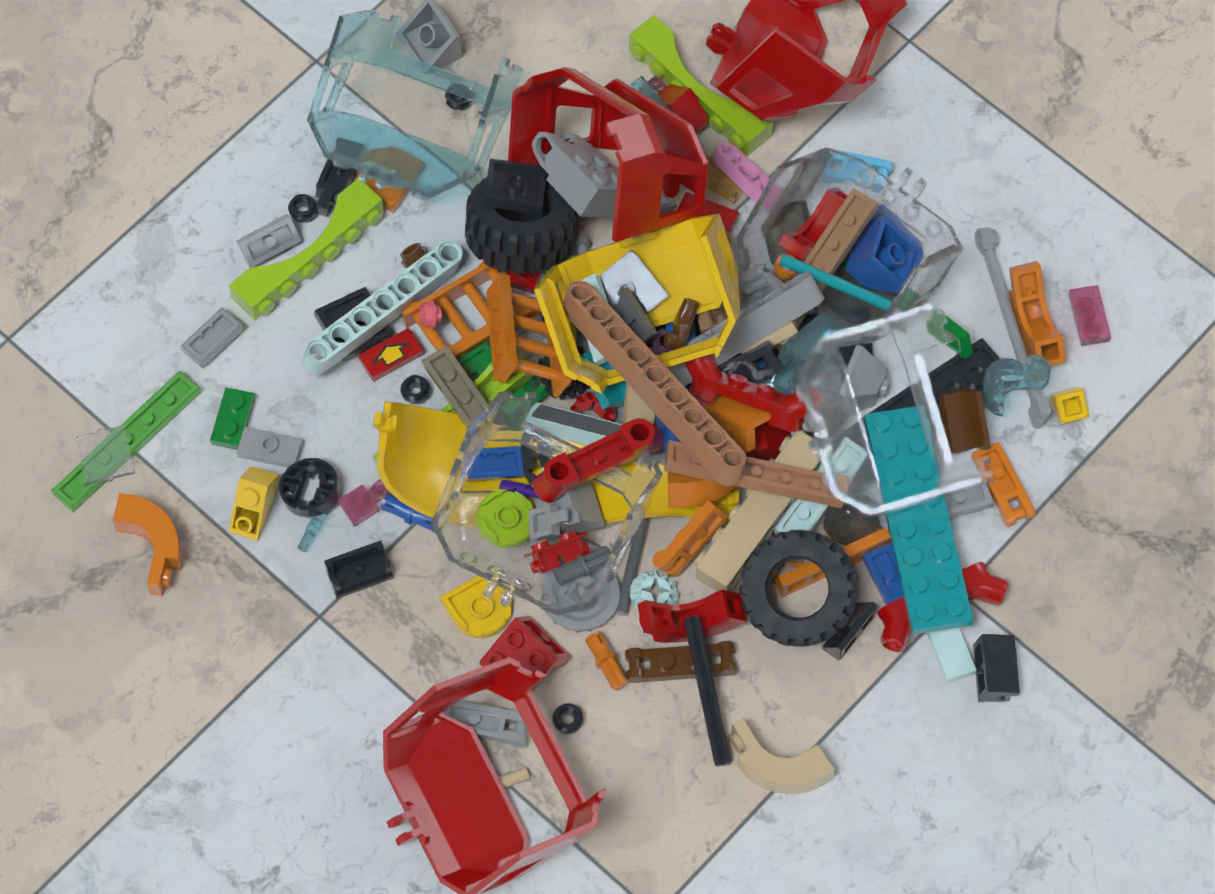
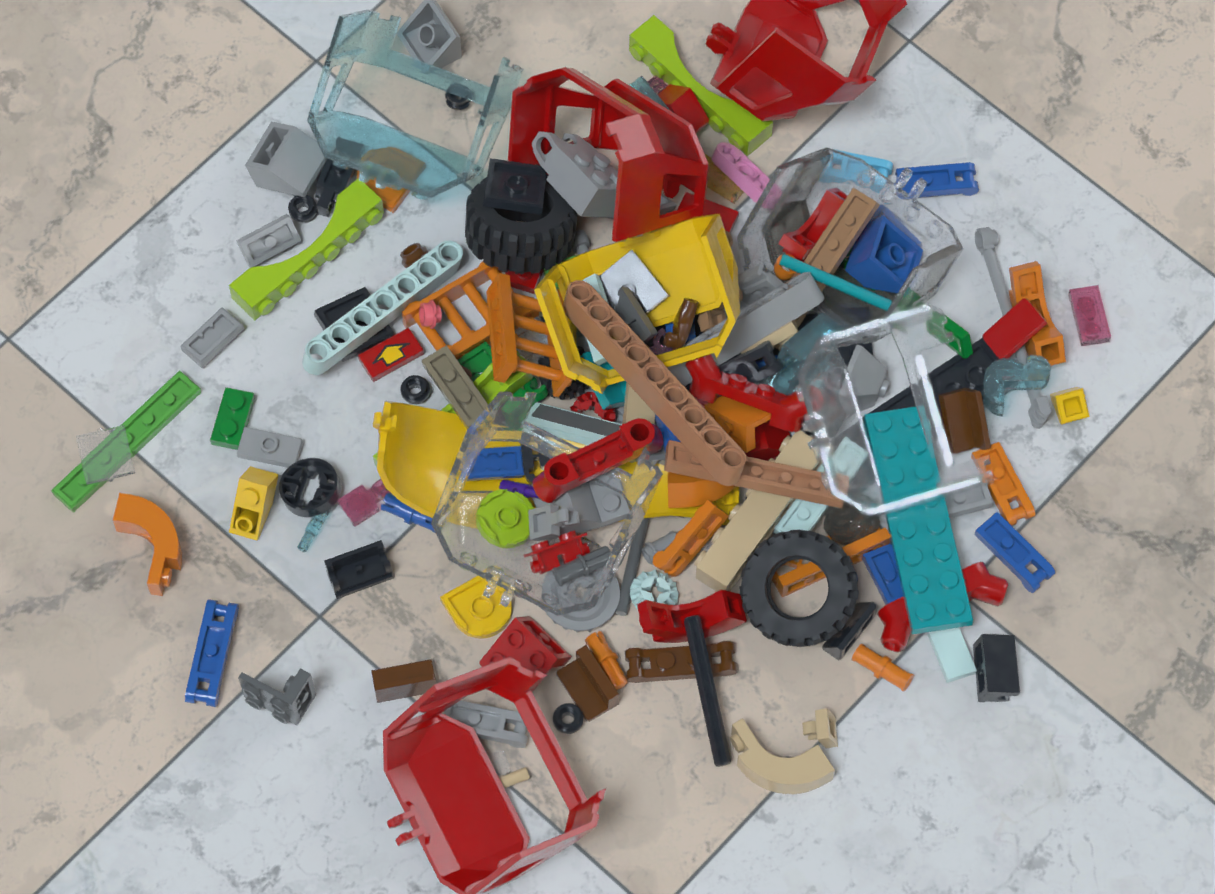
none -> blue plate [185,599,239,707]
none -> dark grey bracket [238,668,316,725]
none -> light grey slope [245,121,330,197]
none -> reddish brown panel [371,659,437,703]
none -> reddish brown panel [556,645,619,722]
none -> light grey plate [588,468,632,526]
none -> light grey pin [641,531,676,564]
none -> tan tile [802,708,838,748]
none -> orange pin [851,644,914,692]
none -> blue plate [895,162,979,199]
none -> blue plate [974,512,1055,593]
none -> red slope [982,298,1047,363]

